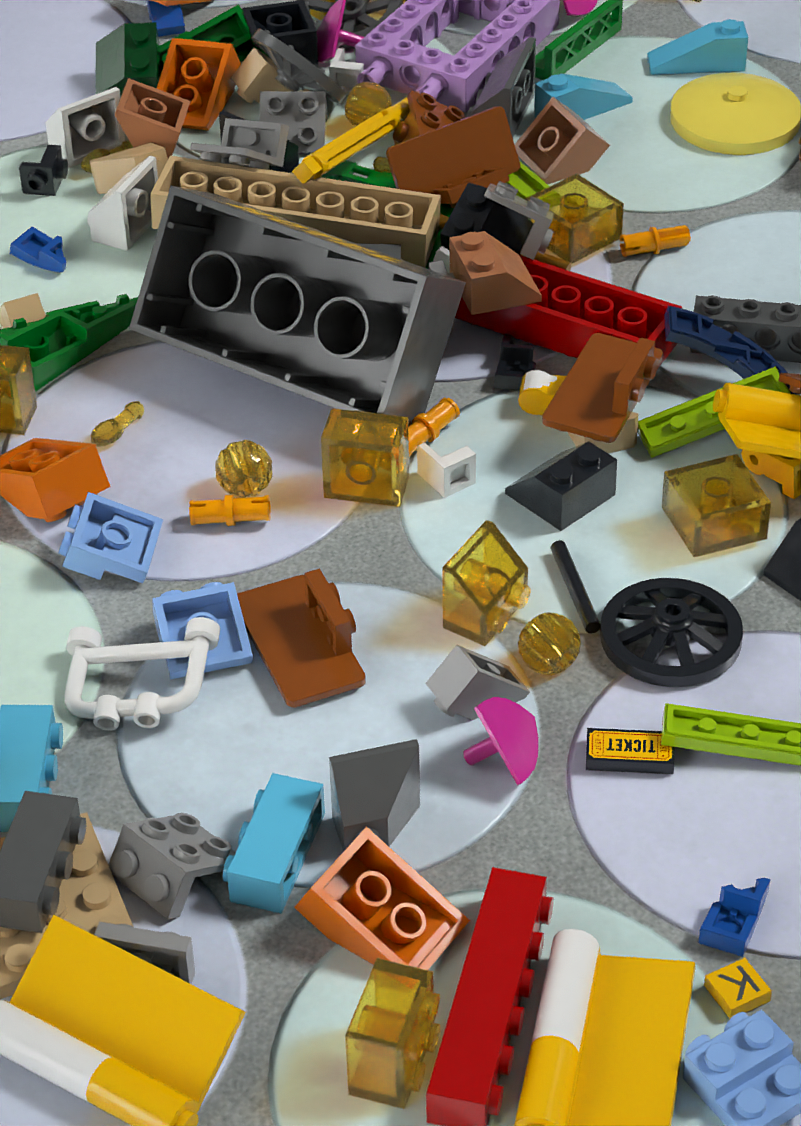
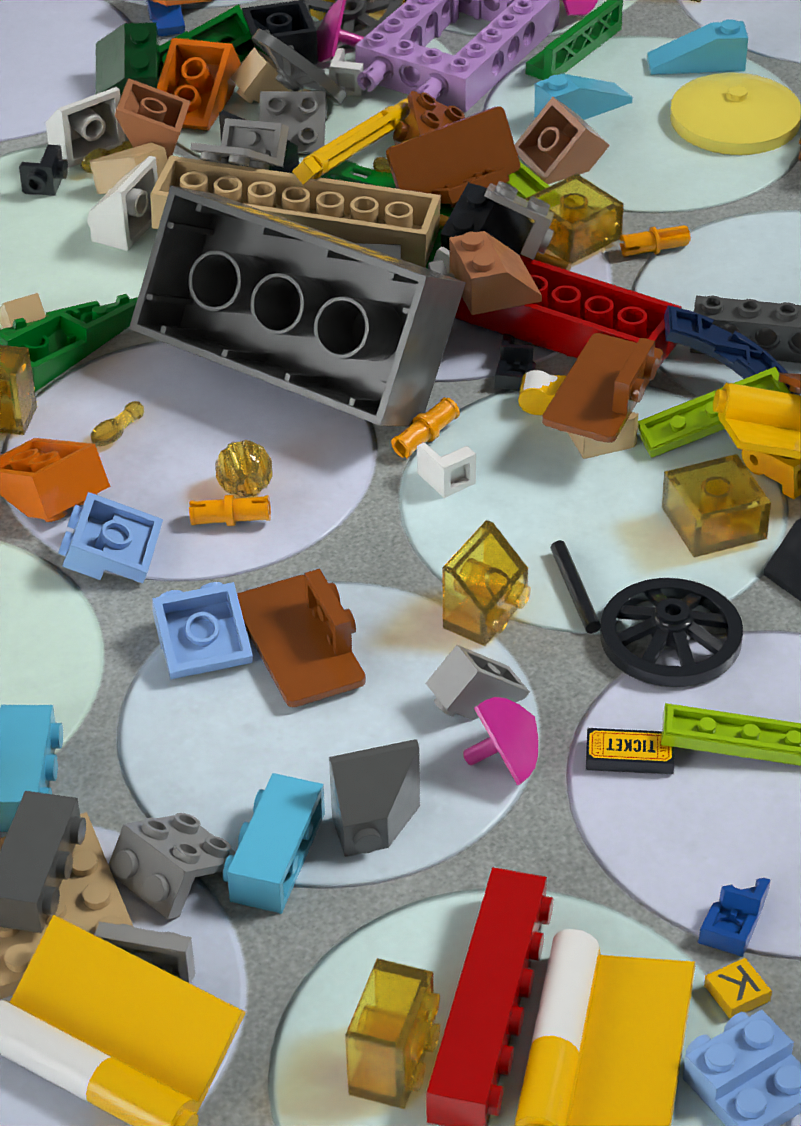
blue slope [10,226,66,272] -> none
white bar [65,617,220,731] -> none
orange slope [294,826,470,987] -> none
clear yellow brick [321,408,409,507] -> none
clear yellow piece [345,81,392,127] -> none
dark grey slope [468,37,536,138] -> none
black slope [505,441,617,531] -> none
clear yellow piece [518,612,581,676] -> none

